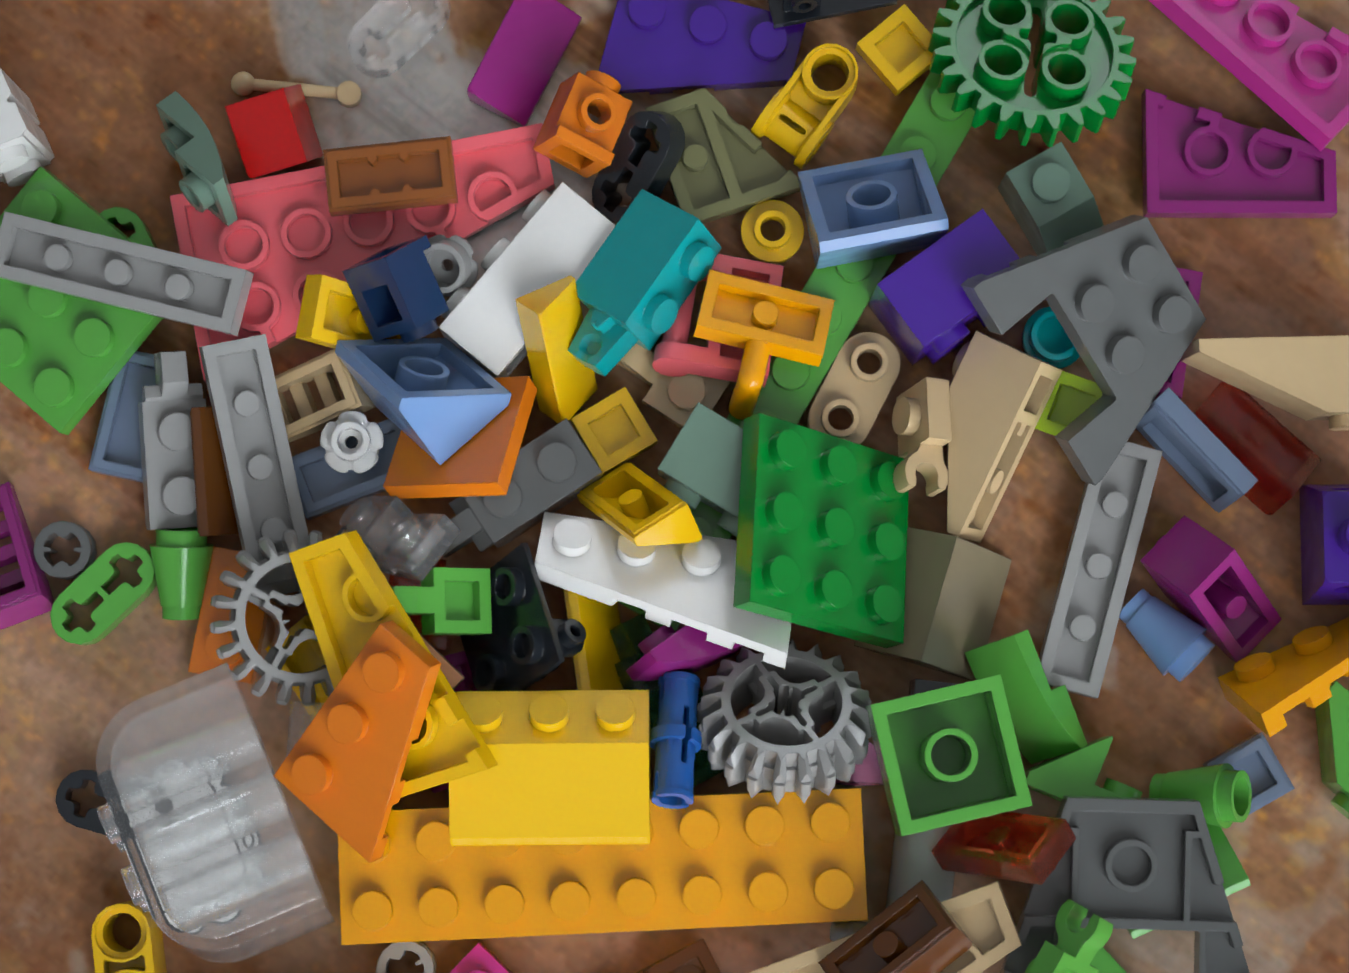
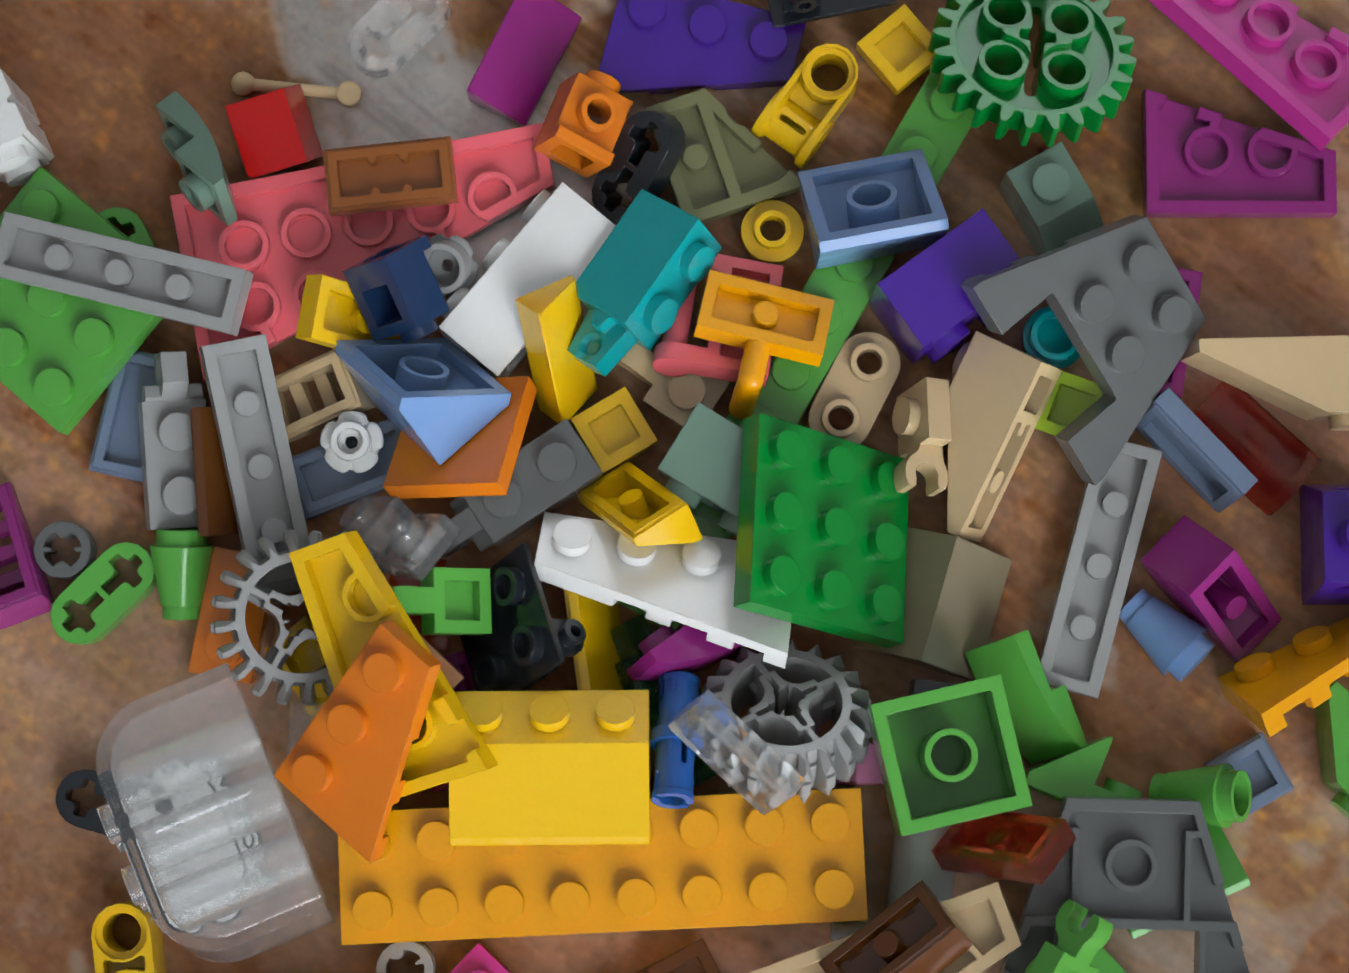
none -> clear tile [668,689,806,815]

